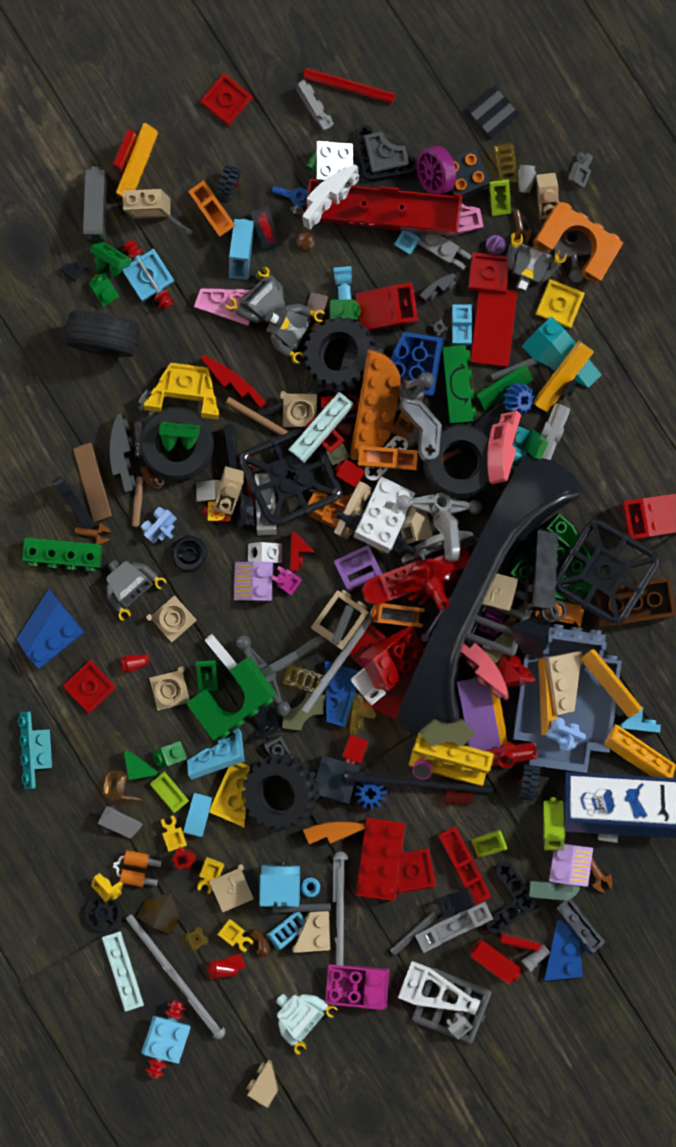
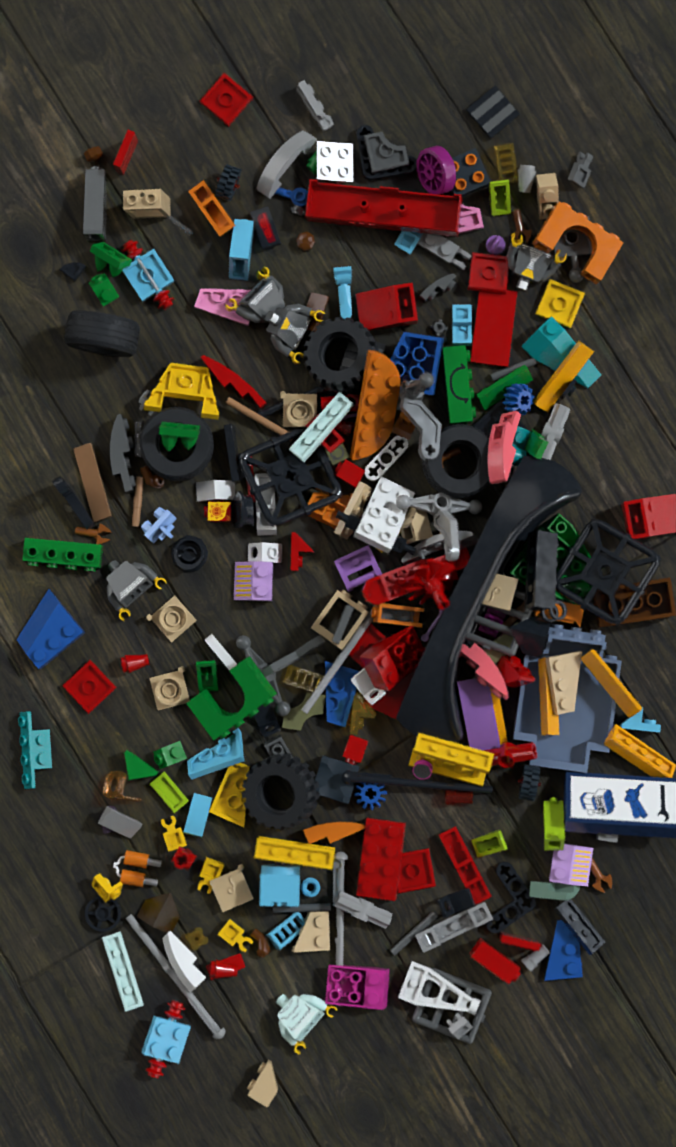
light orange slope [116,123,158,199] -> none
tan slope [213,467,244,515] -> none
dark pink plate [271,566,302,595] -> none
white slope [302,165,359,230] -> none
red axle [303,68,395,104] -> none
green bracket [330,299,360,320] -> none
orange slope [358,446,420,471] -> none
olive tile [420,719,475,747] -> none
light blue hips [546,717,586,752] -> none
none -> reddish brown tile [84,146,103,162]
none -> white slope [162,931,206,993]
none -> yellow fence [255,836,335,869]
none -> light grey slope [256,131,317,199]
none -> light grey piece [333,890,392,929]

